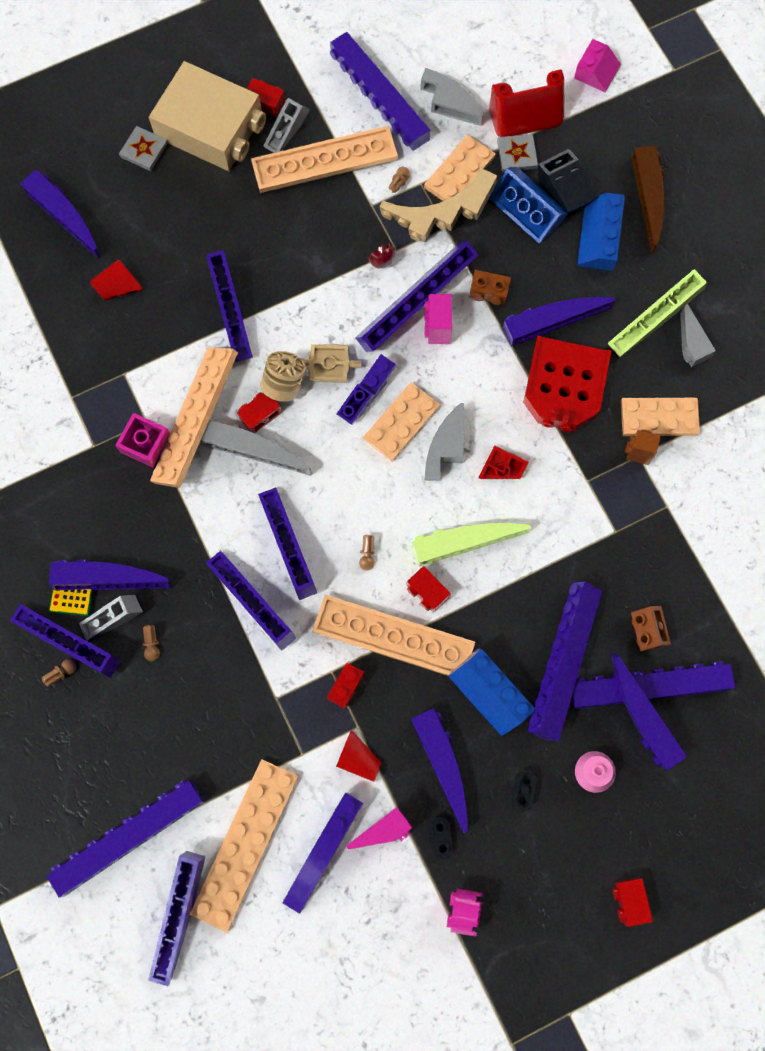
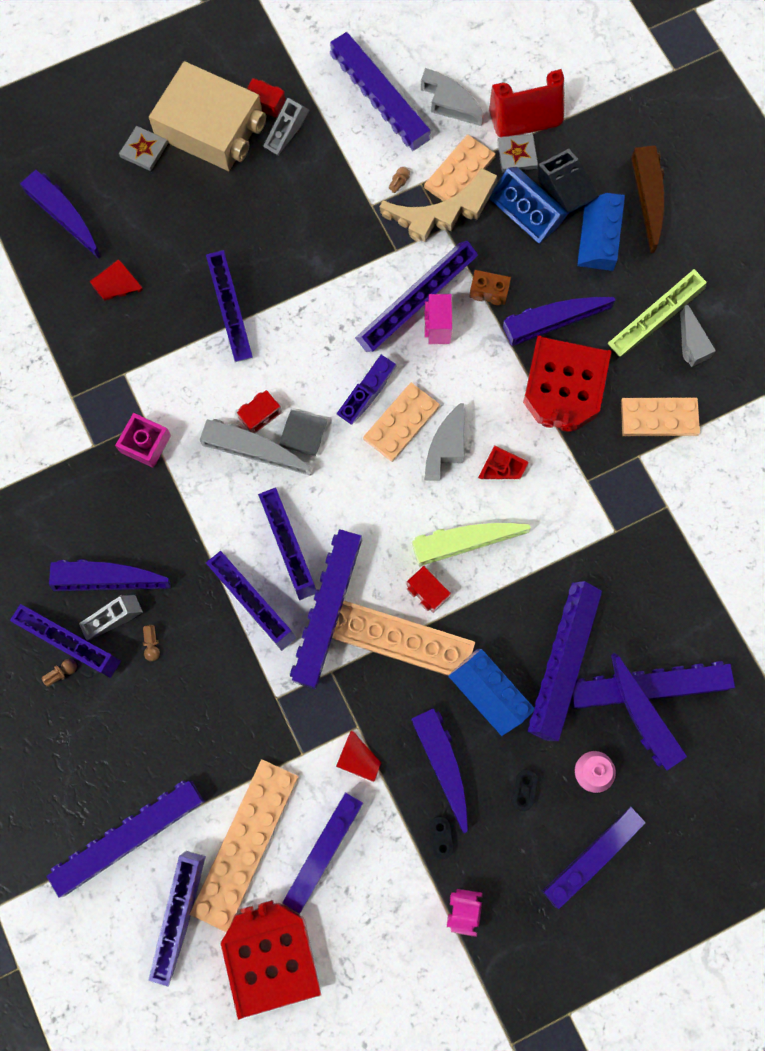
yellow tile [49,589,94,616] -> none
light nougat plate [150,347,238,488] -> none
light nougat plate [251,126,398,193] -> none
tan wheel [260,351,306,401] -> none
tan plate [302,344,361,383] -> none
red brick [327,662,365,710] -> none
dark pink slope [346,807,412,849] -> none
medium nougat axle [359,535,375,571] -> none
dark red hair [367,243,395,269] -> none
dark pink slope [574,38,621,92] -> none
red brick [612,878,653,927] -> none
dark orange brick [625,429,660,465] -> none
dark orange brick [631,606,671,651] -> none
none -> red hinge [220,900,322,1020]
none -> dark grey slope [279,410,327,456]
none -> dark purple brick [290,529,362,689]
none -> dark purple slope [541,807,645,909]

